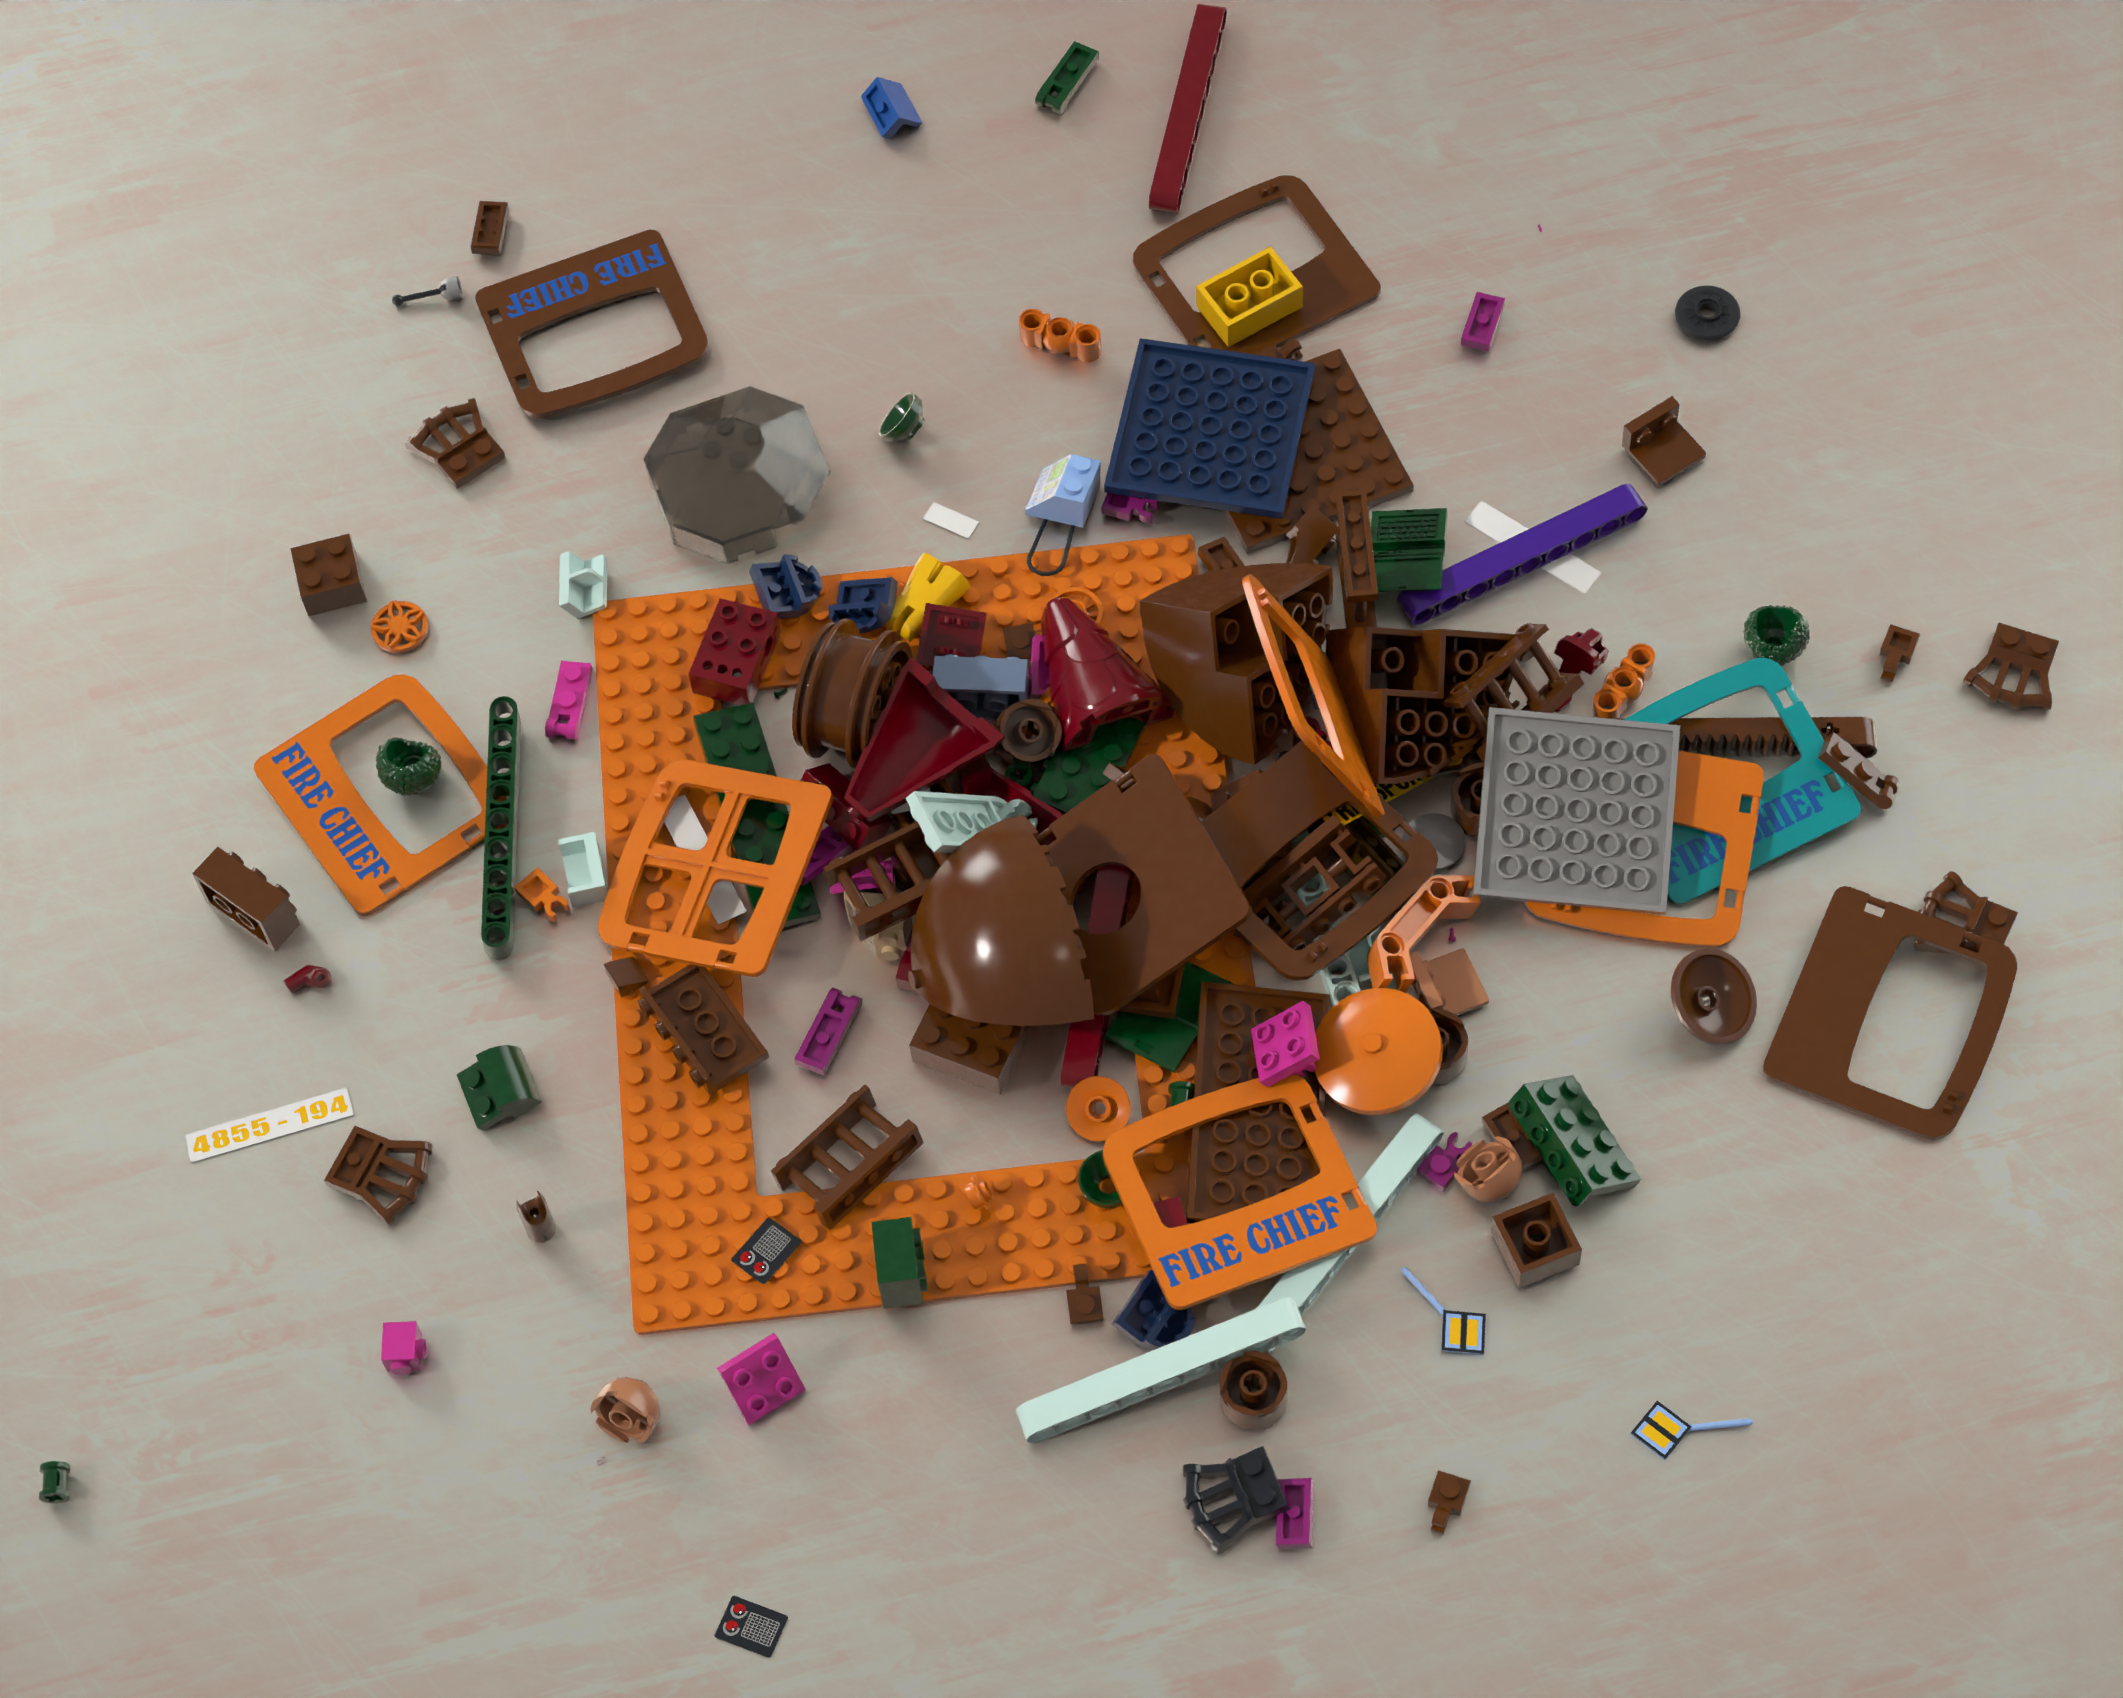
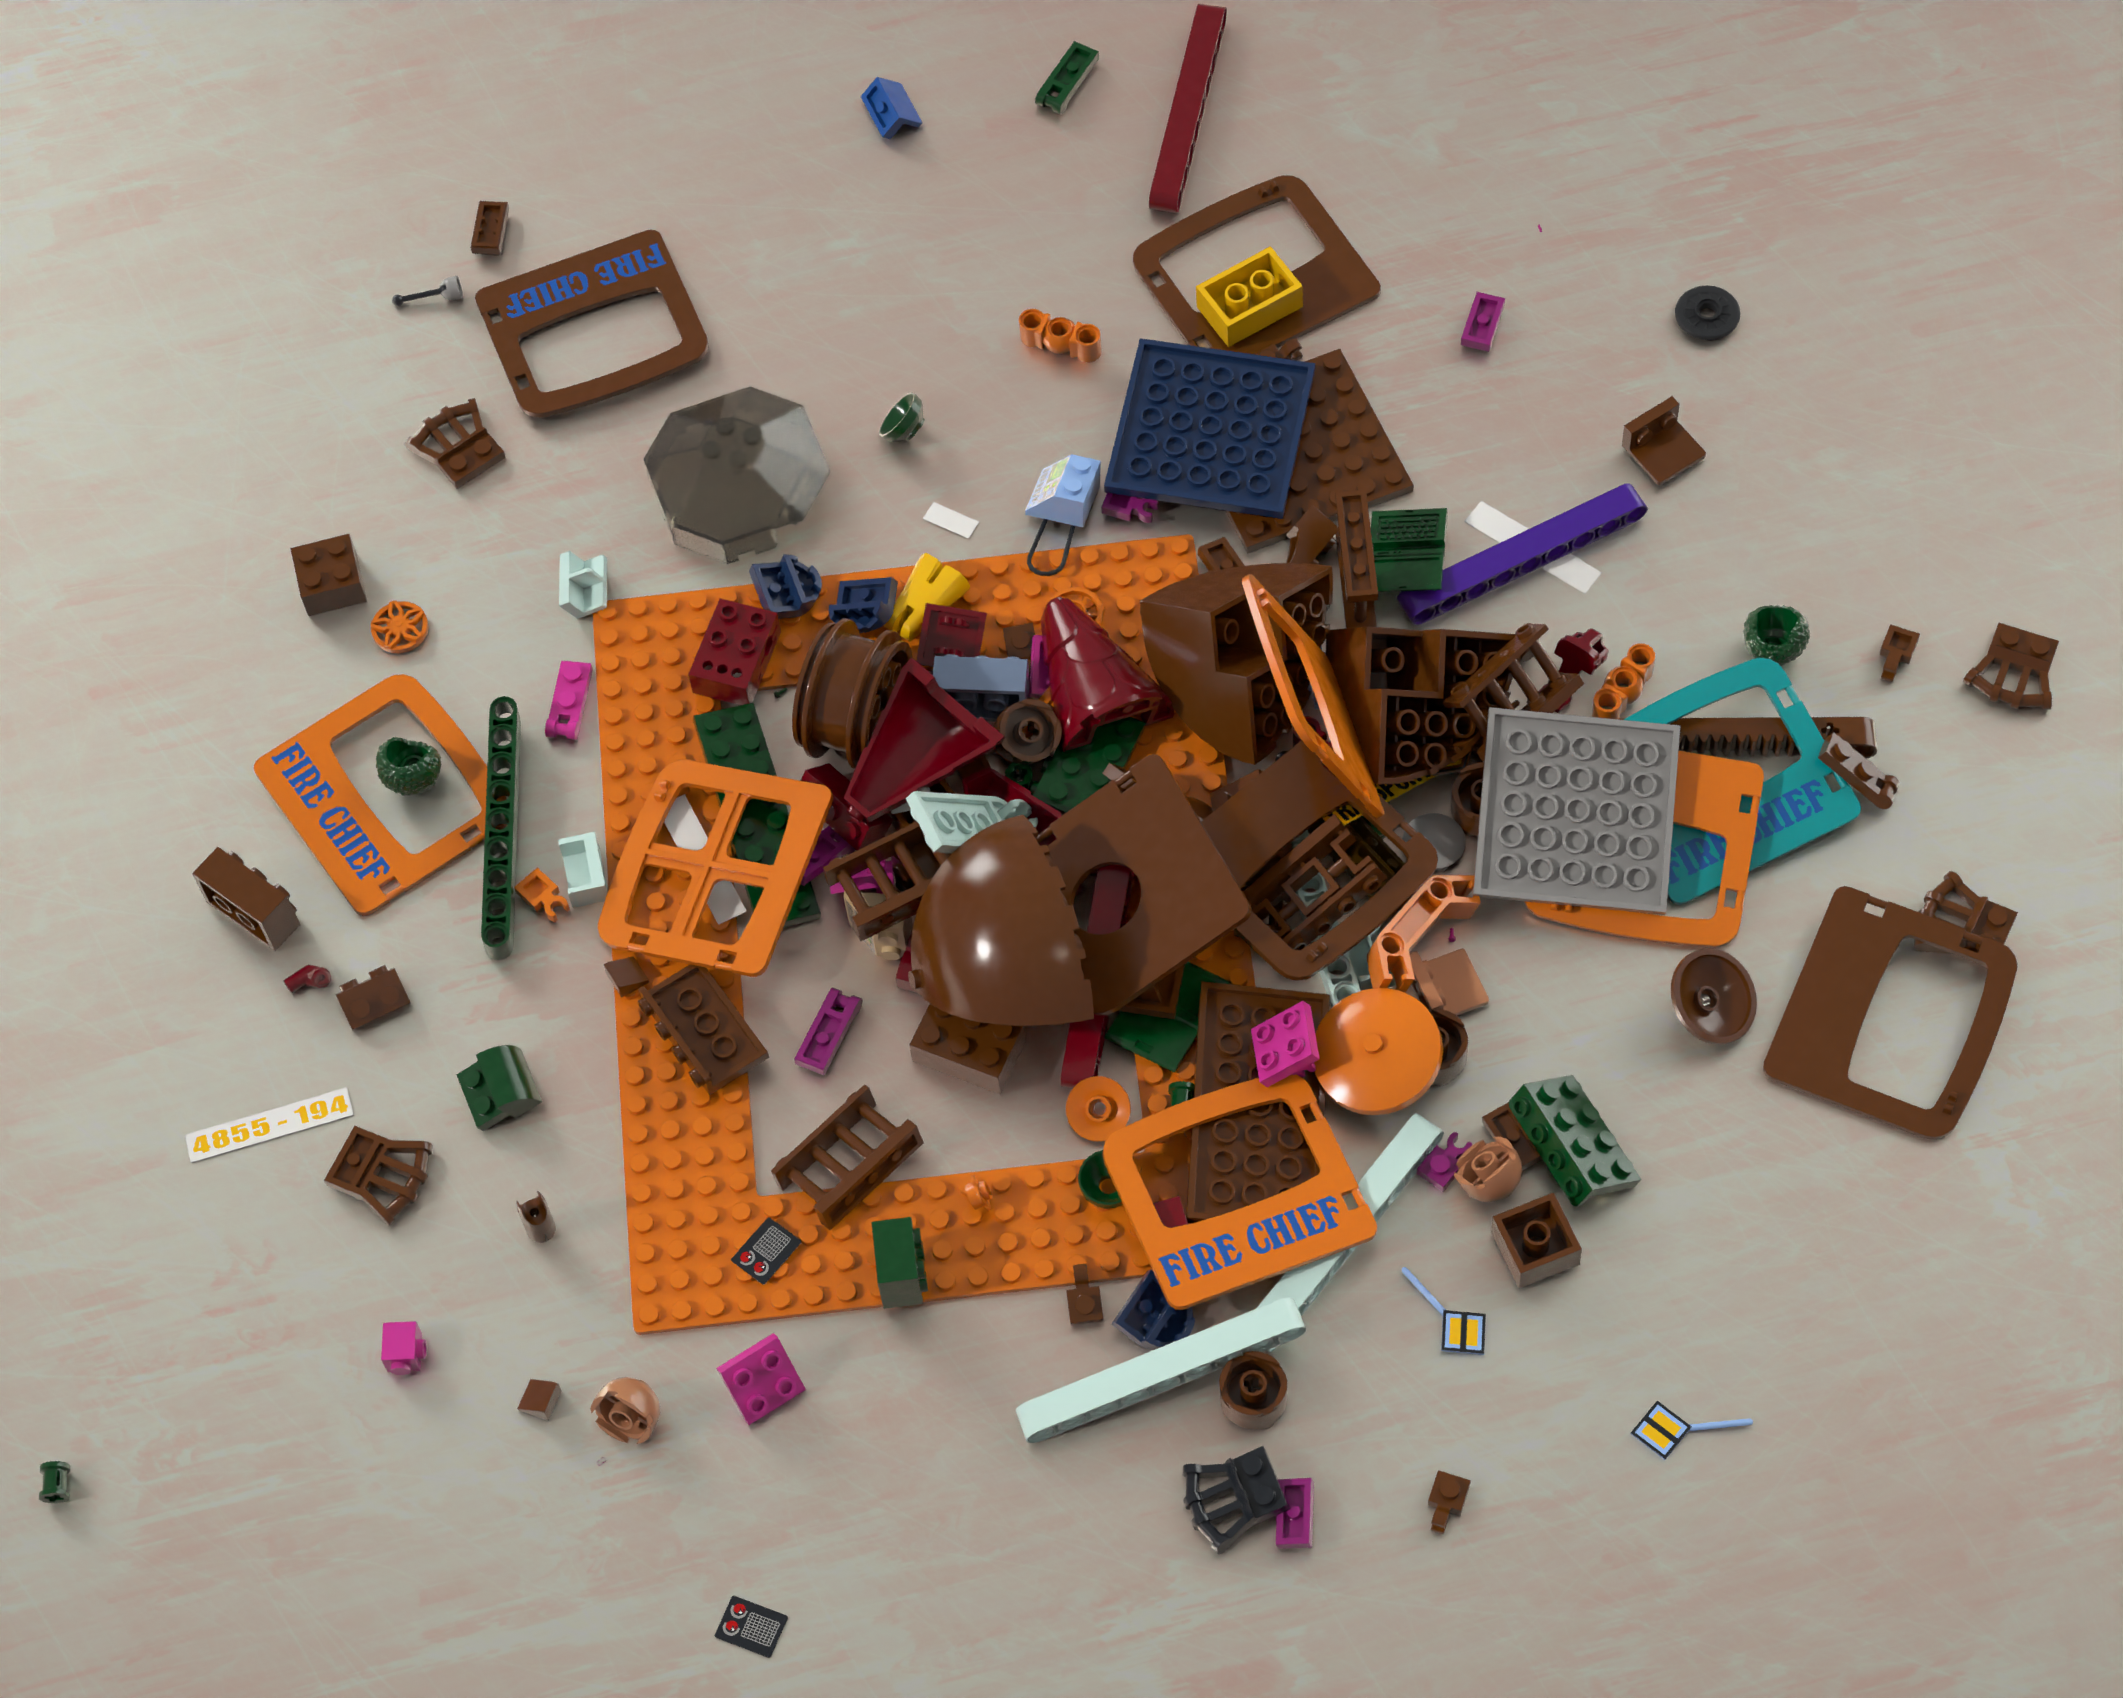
none -> reddish brown bracket [335,965,411,1030]
none -> reddish brown slope [517,1379,562,1421]

